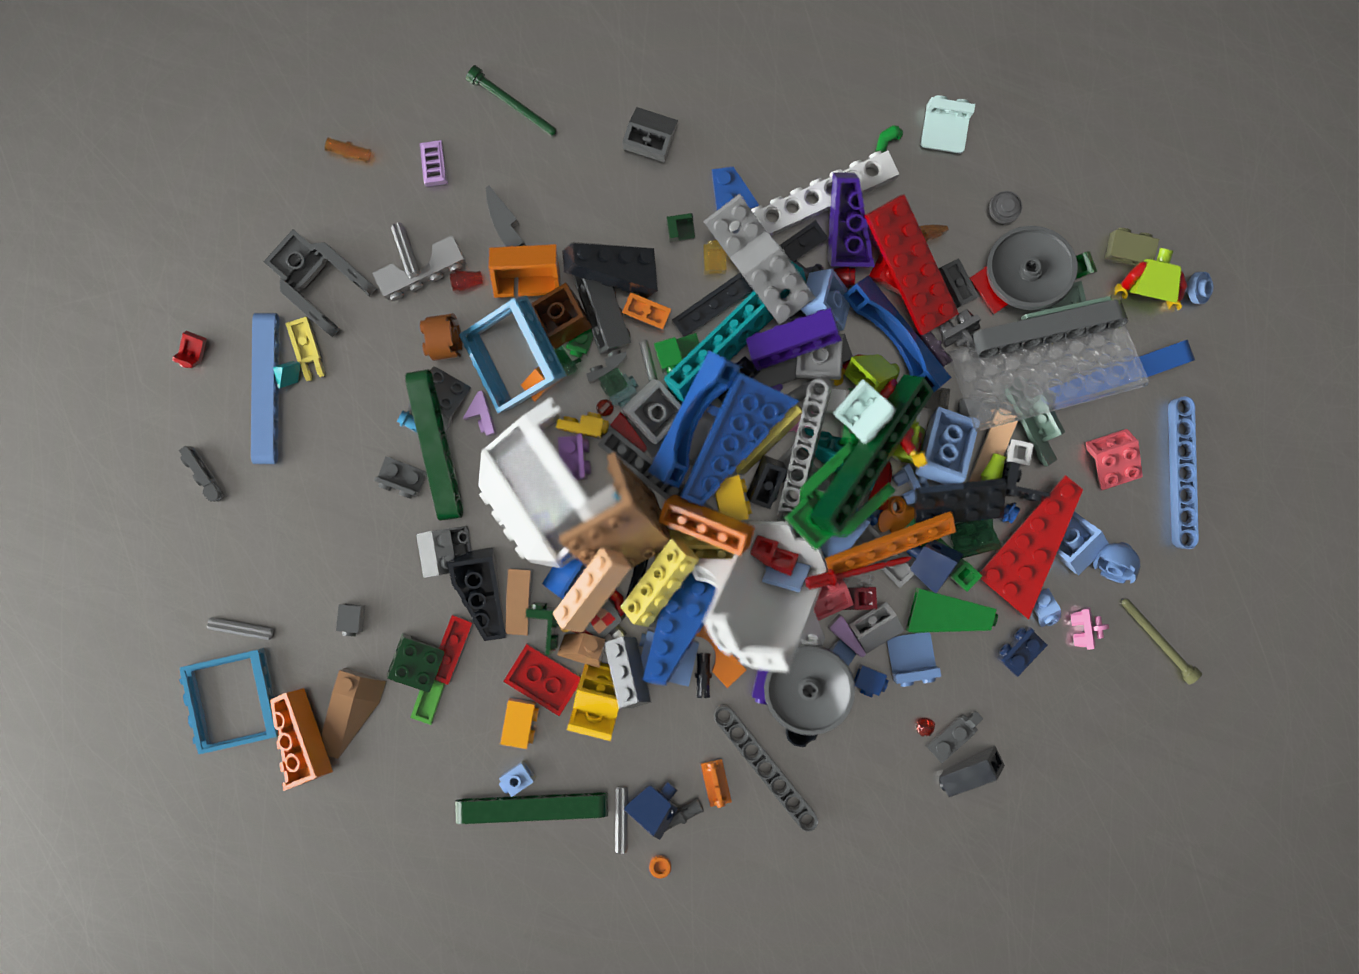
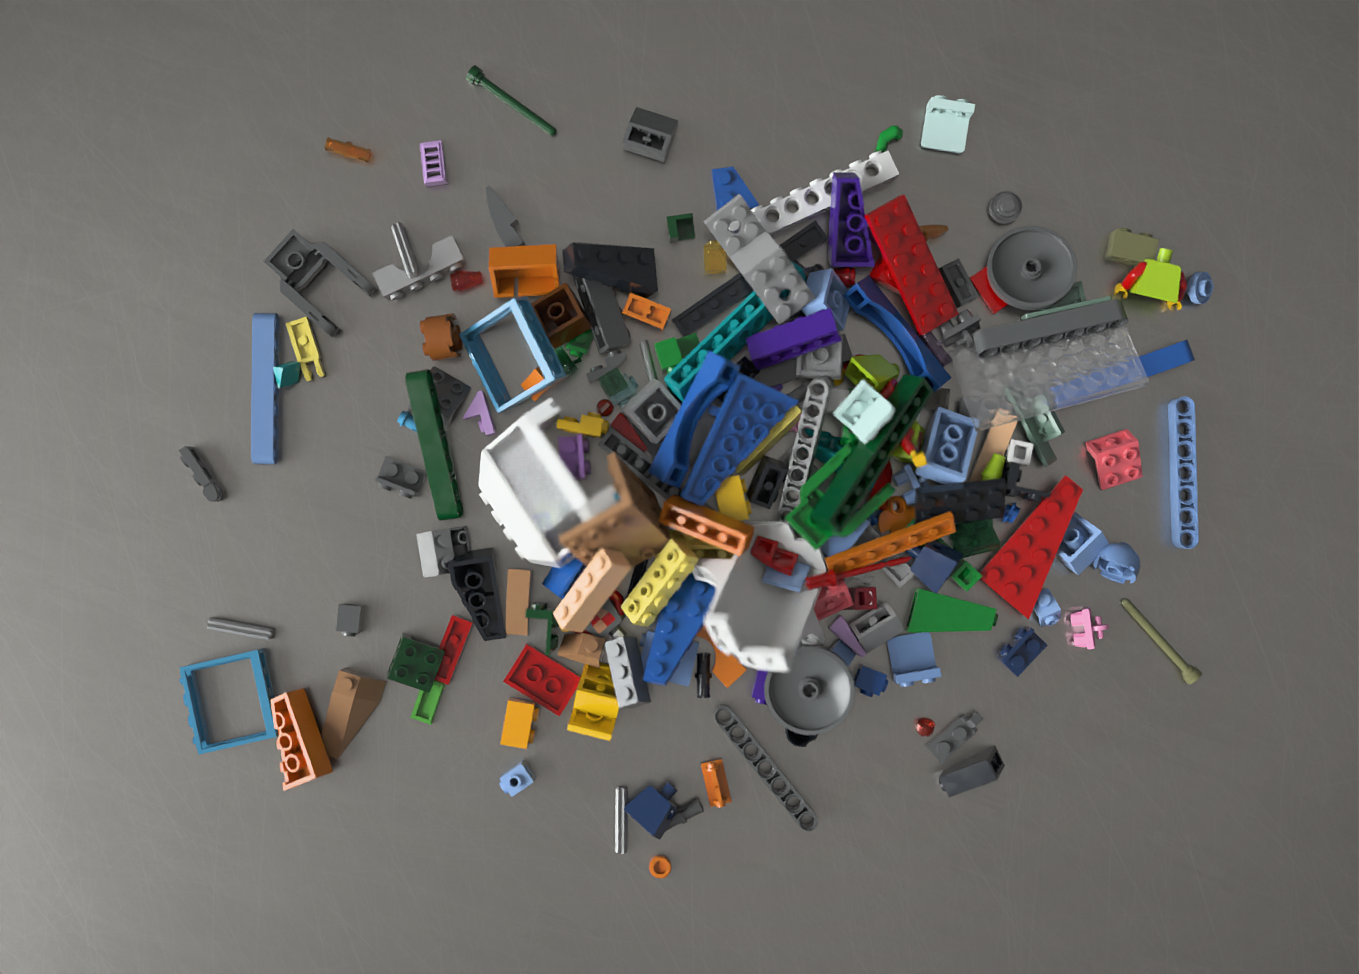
red bracket [172,330,207,368] -> none
dark green beam [455,792,608,824] -> none
green slope [1075,251,1097,280] -> none

